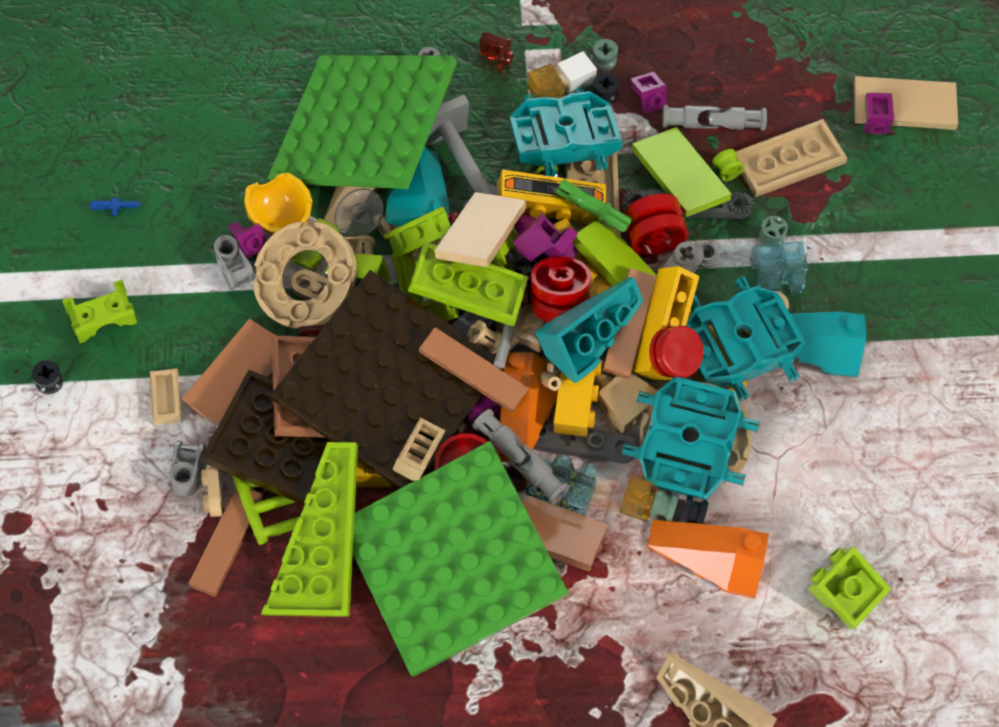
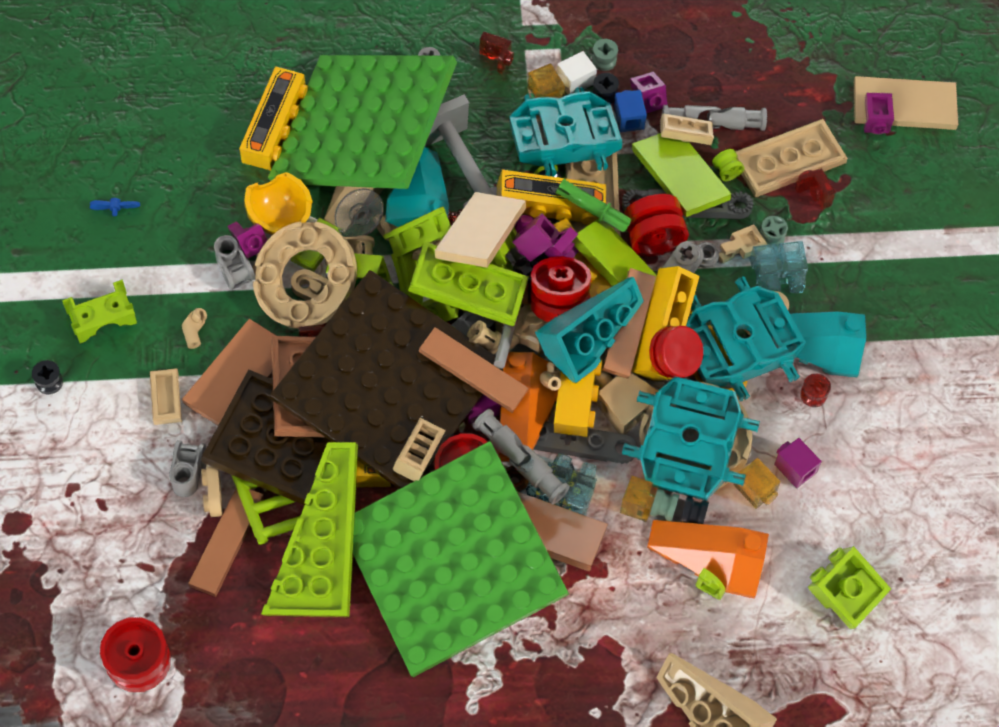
none -> red wheel [100,617,171,692]
none -> tan arm [182,308,207,349]
none -> yellow brick [239,66,308,171]
none -> blue brick [614,90,647,133]
none -> tan plate [660,114,714,145]
none -> lime tile [695,568,726,600]
none -> tan plate [719,225,768,264]
none -> clear yellow brick [733,458,781,509]
none -> magenta brick [774,438,822,488]
none -> clear red bracket [795,168,836,209]
none -> clear red wheel [800,373,831,407]

